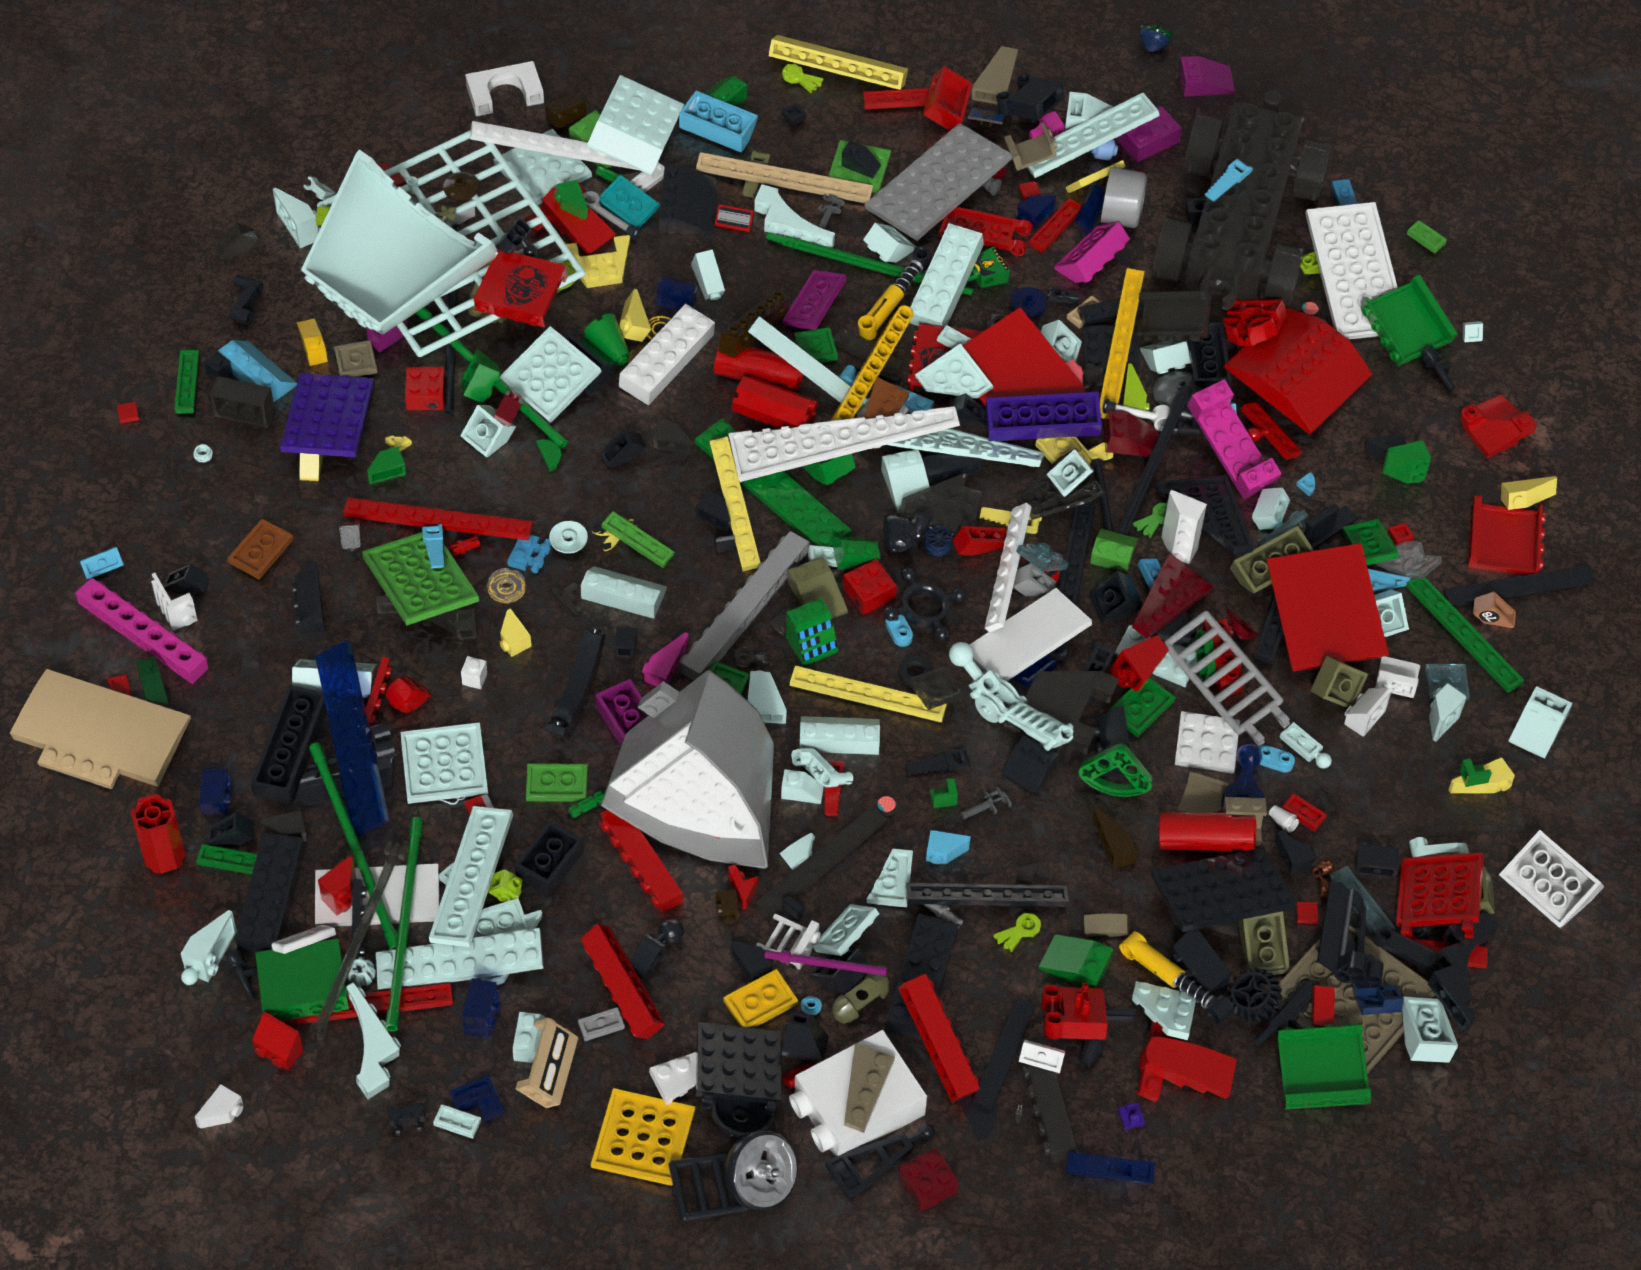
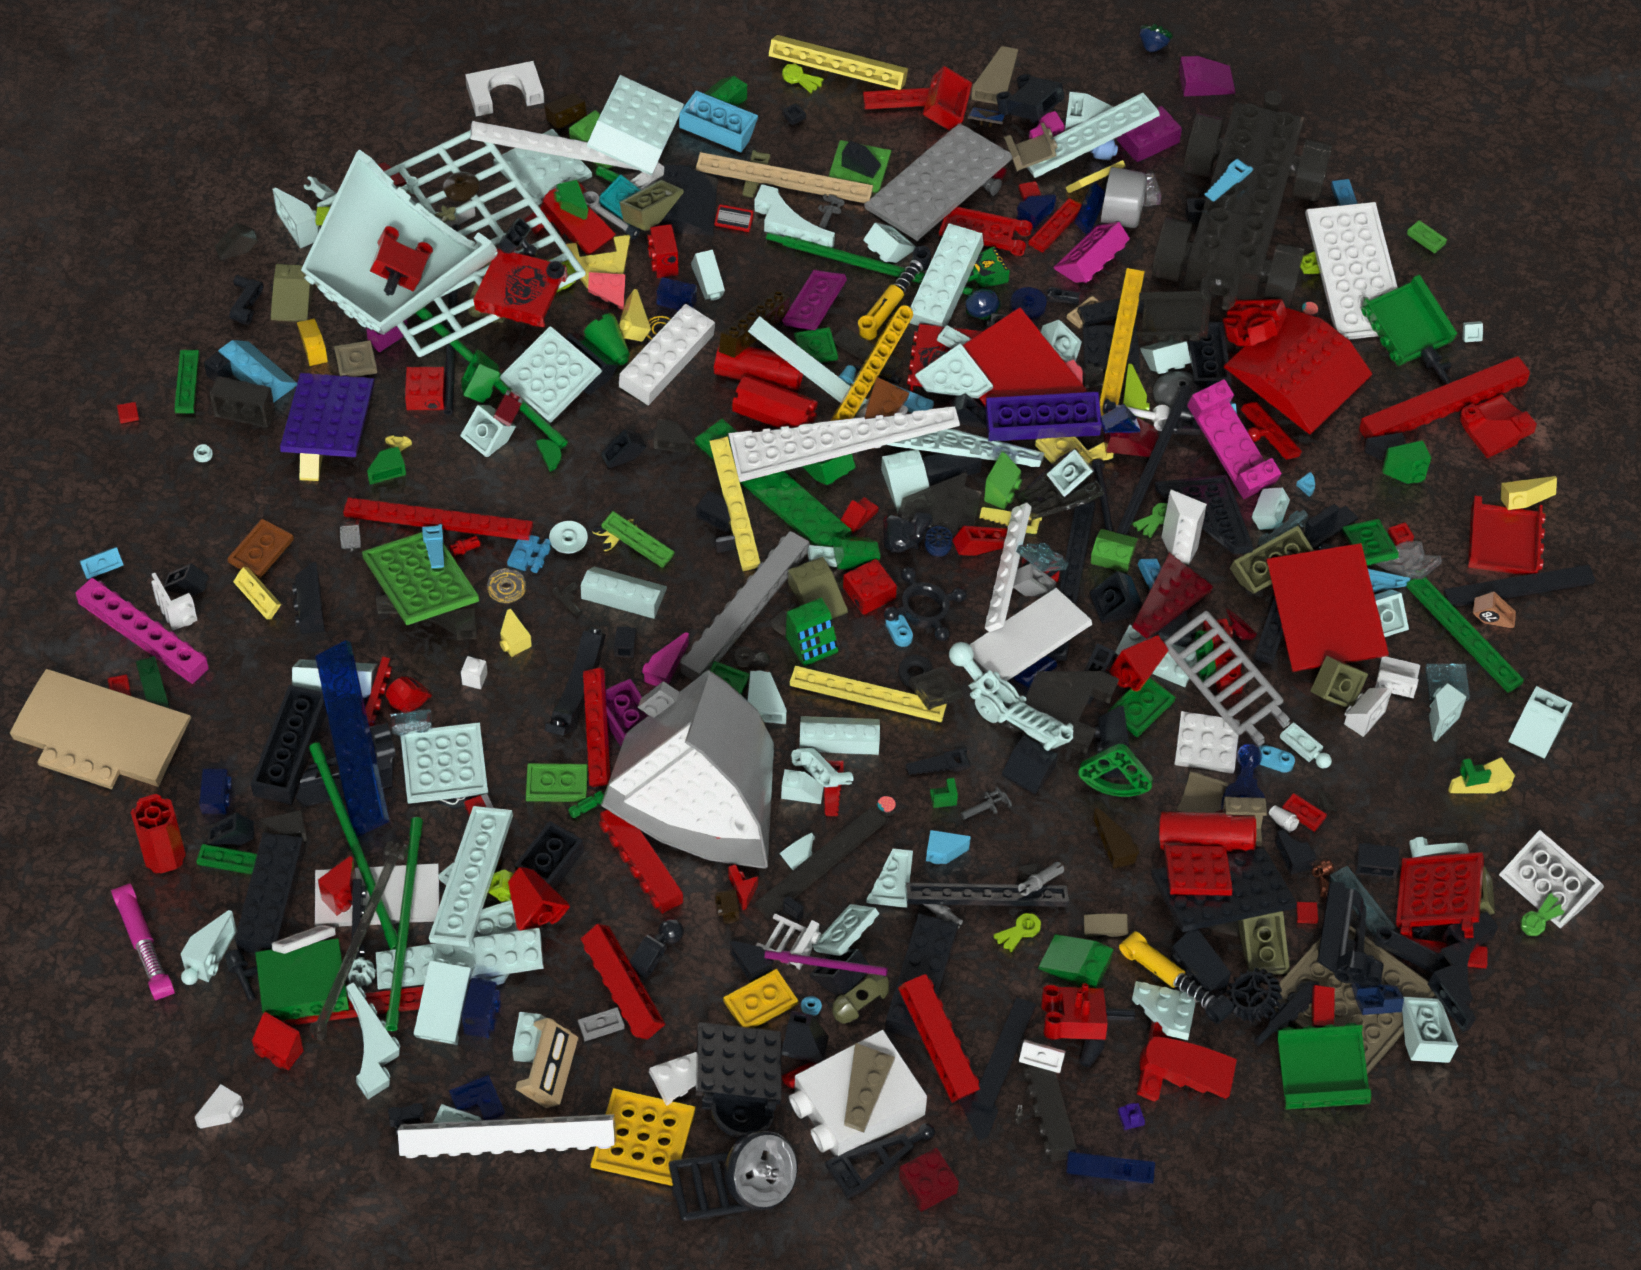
none -> dark pink piece [111,883,175,1001]
none -> light yellow plate [233,567,281,619]
none -> olive slope [271,264,314,322]
none -> red piece [370,226,433,296]
none -> clear light blue plate [391,709,432,735]
none -> white brick [398,1114,616,1158]
none -> light aqua panel [414,959,473,1045]
none -> red slope [508,867,570,931]
none -> black plate [546,261,565,279]
none -> red plate [583,668,610,787]
none -> coral wing [588,272,625,309]
none -> olive slope [619,180,684,231]
none -> red brick [647,224,678,278]
none -> red slope [841,497,879,534]
none -> dark blue hair [966,289,1001,320]
none -> bright green slope [984,452,1022,509]
none -> light grey pin [1018,862,1064,896]
none -> clear blue slope [1100,404,1141,433]
none -> clear slope [1143,173,1161,206]
none -> red plate [1164,845,1233,896]
none -> red brick [1359,356,1530,439]
none -> bright green piece [1520,893,1564,936]

